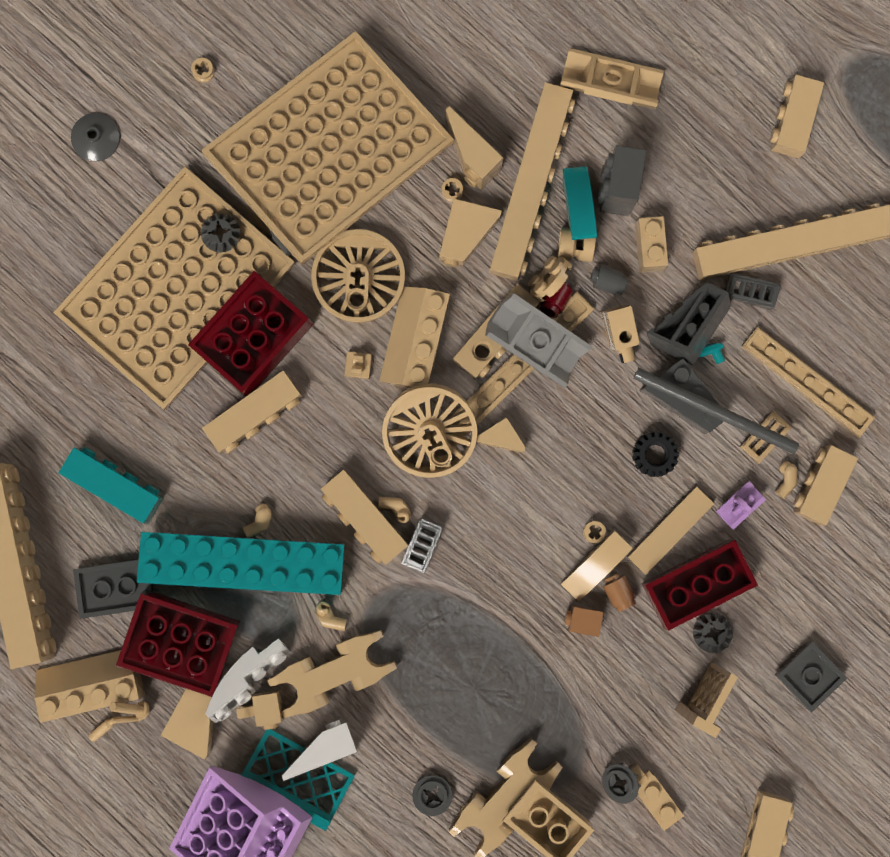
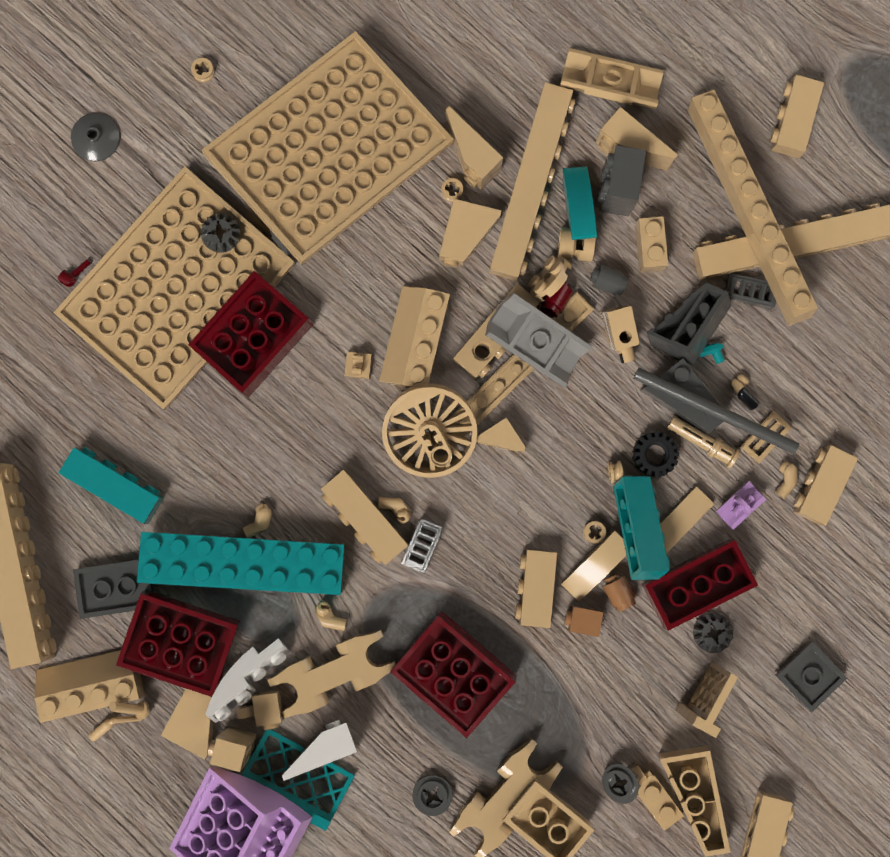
tan brick [202,371,303,454] -> none
tan piece [311,229,405,323] -> none
tan tile [741,327,875,437] -> none
none -> dark red hand [58,259,91,287]
none -> tan brick [208,726,257,772]
none -> dark red slope [390,610,517,739]
none -> tan brick [515,549,557,628]
none -> tan slope [596,107,678,171]
none -> tan bush [607,461,624,484]
none -> teal brick [613,476,670,580]
none -> tan wedge [659,745,731,857]
none -> tan pin [667,415,741,469]
none -> tan brick [688,90,818,326]
none -> arm [731,374,759,410]

